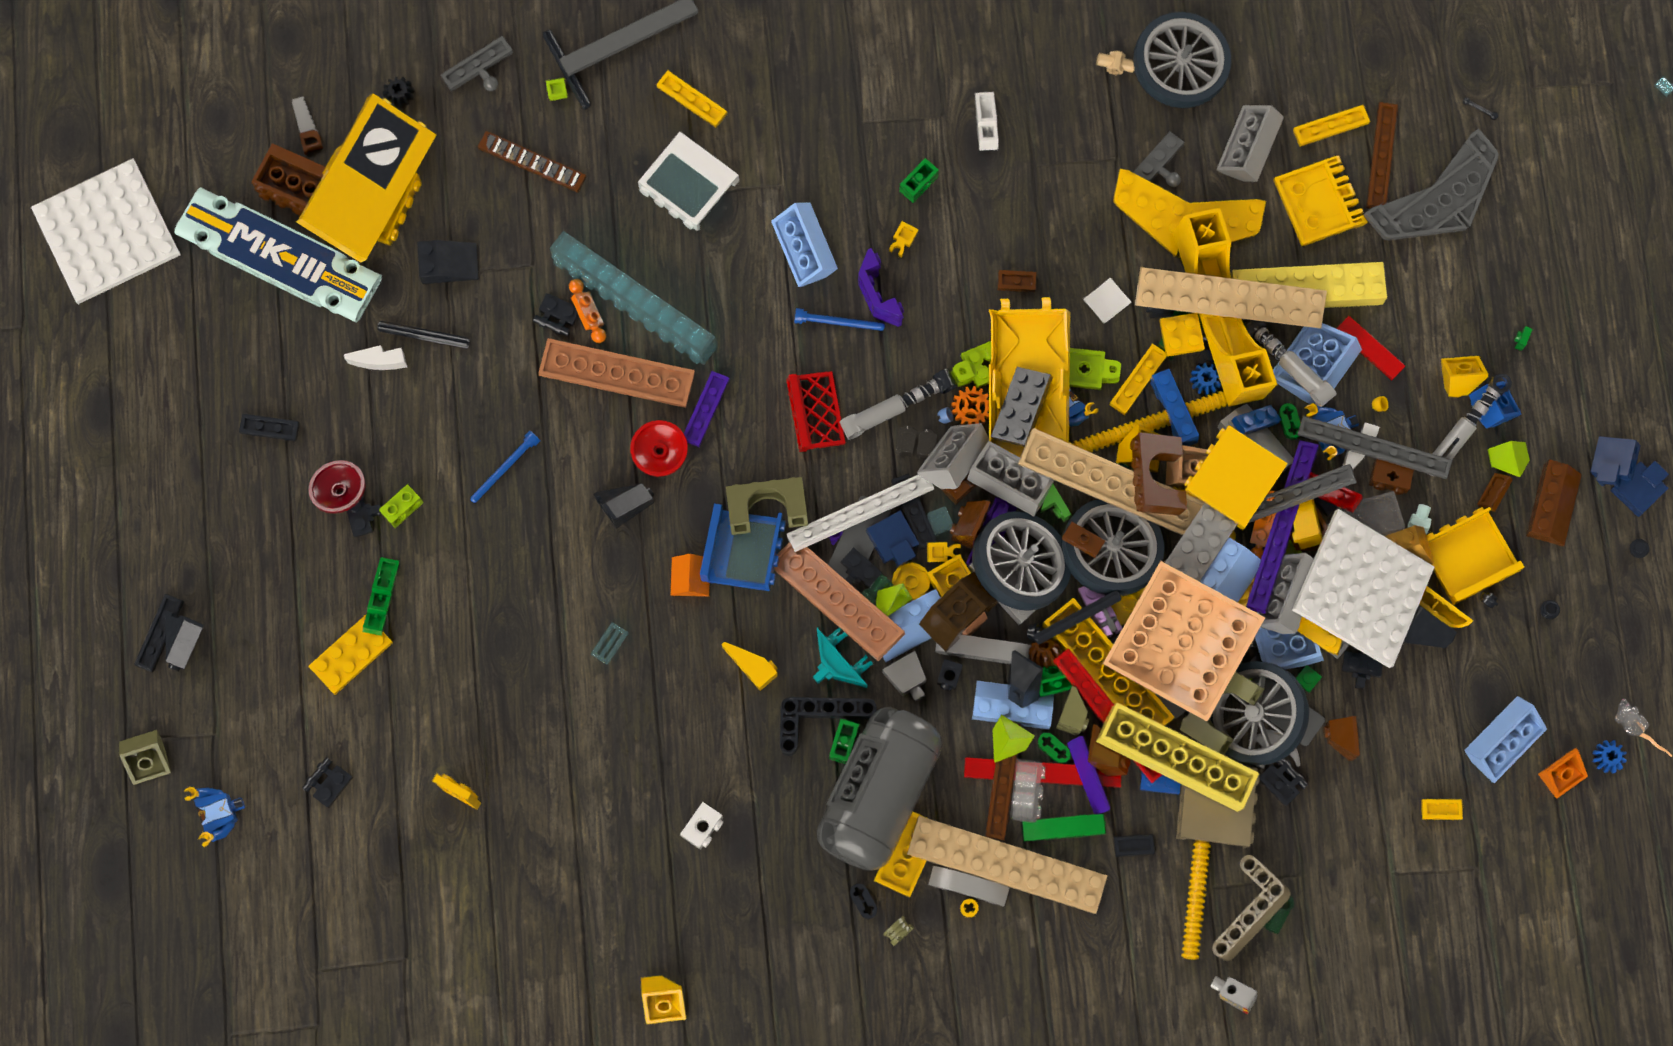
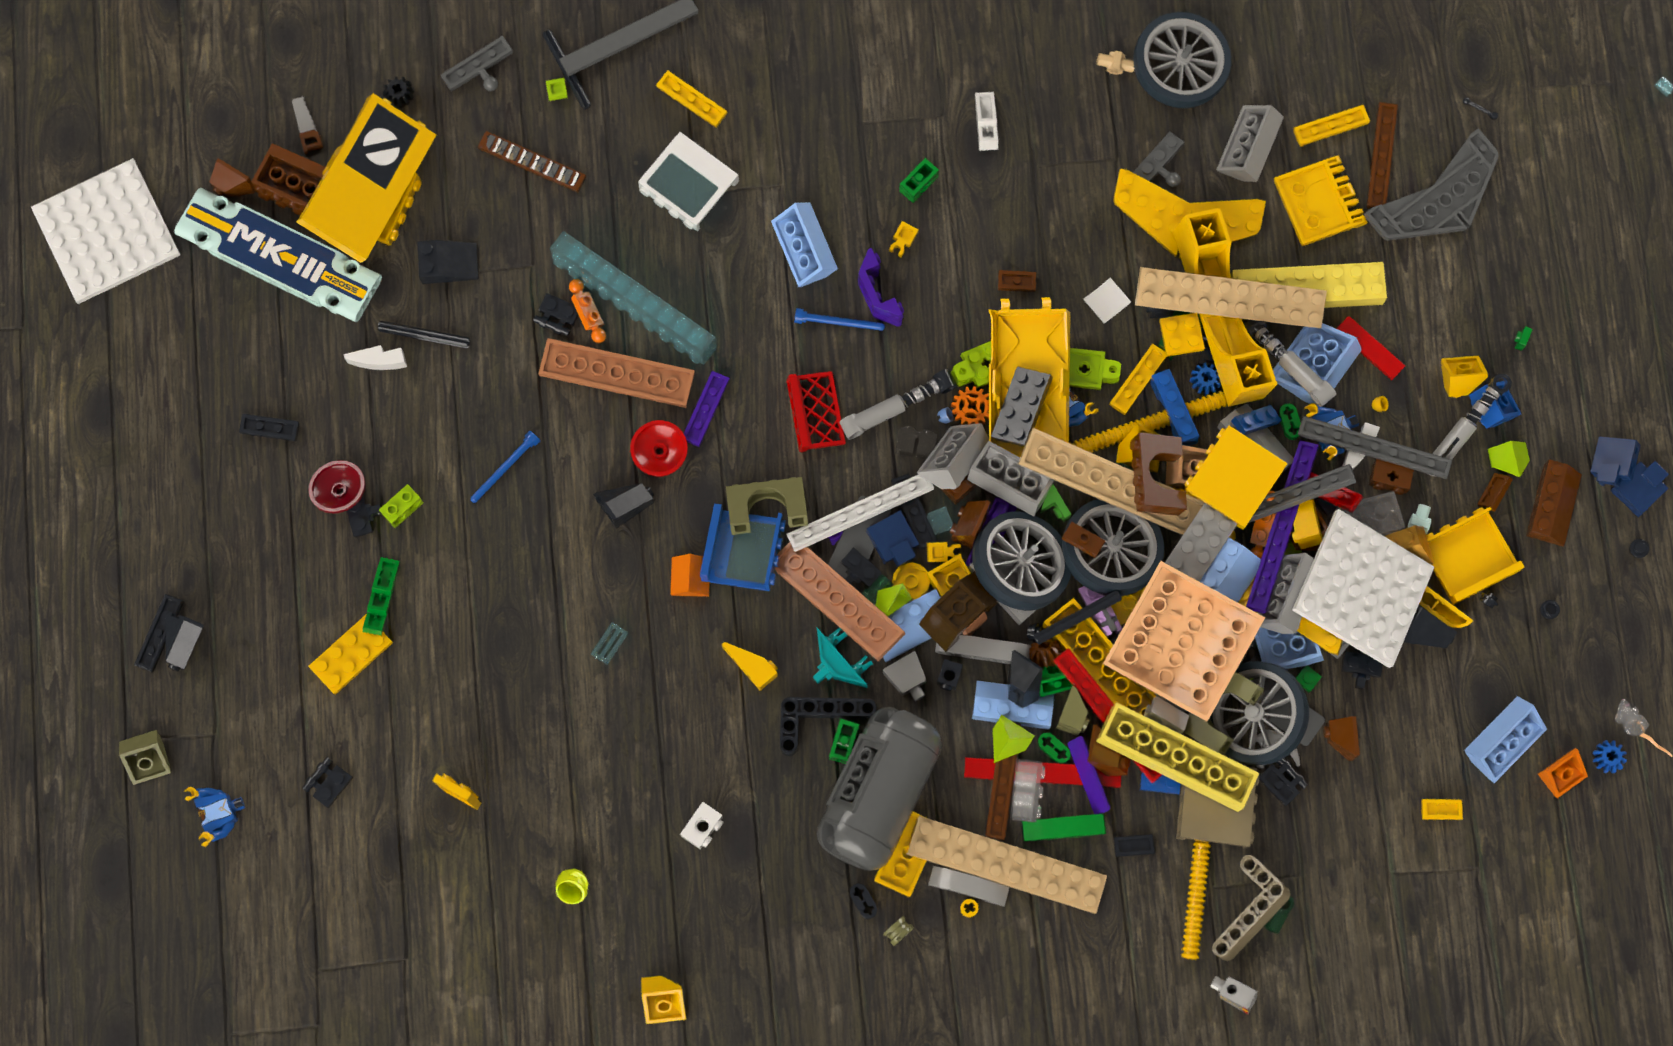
none -> reddish brown slope [209,158,256,198]
none -> neon yellow helmet [555,869,588,904]
none -> light grey hinge [1144,696,1189,734]

